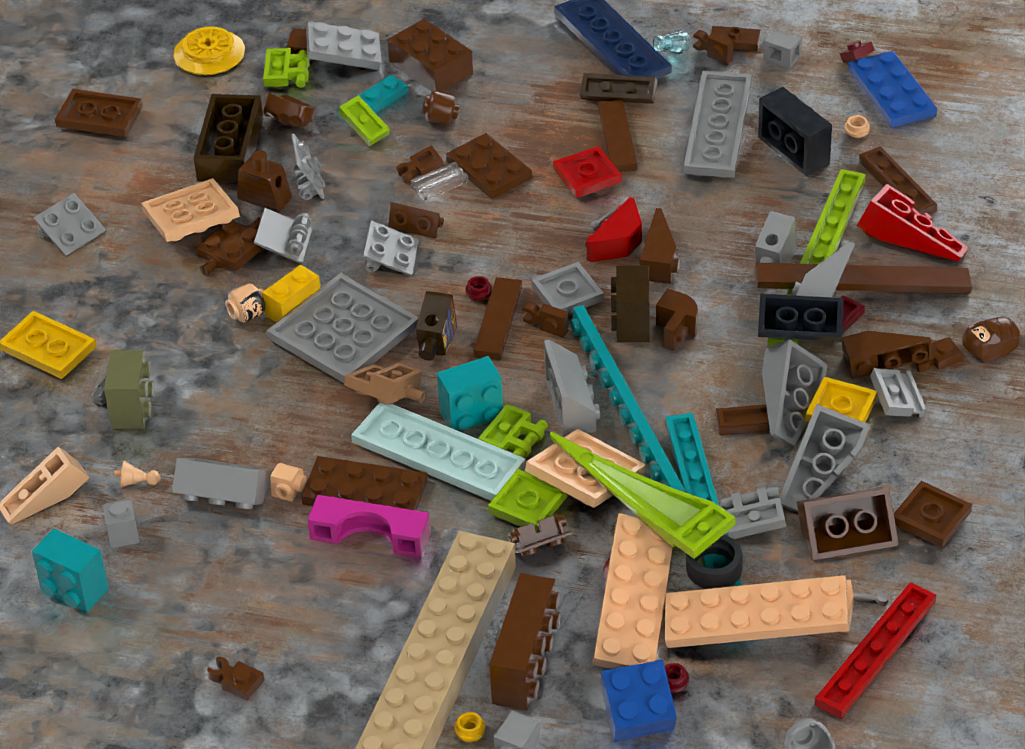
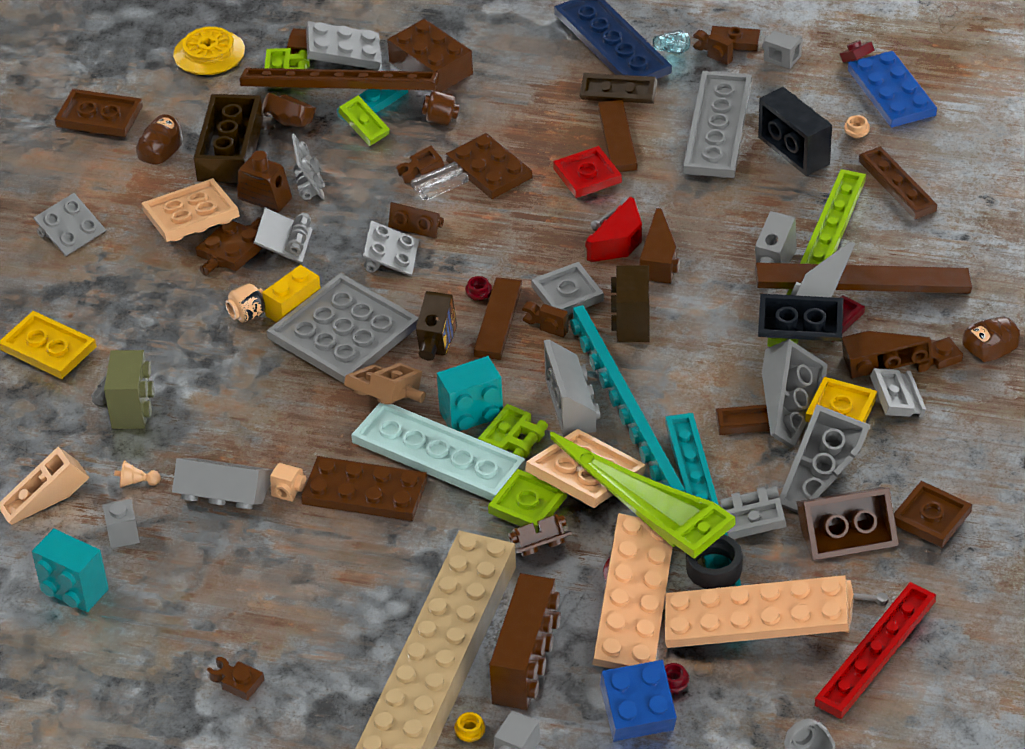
dark pink arch [307,495,431,558] -> none
reddish brown brick [656,288,698,351] -> none
red wedge [856,184,968,262] -> none
none -> reddish brown piece [136,114,183,165]
none -> reddish brown tile [240,68,439,91]

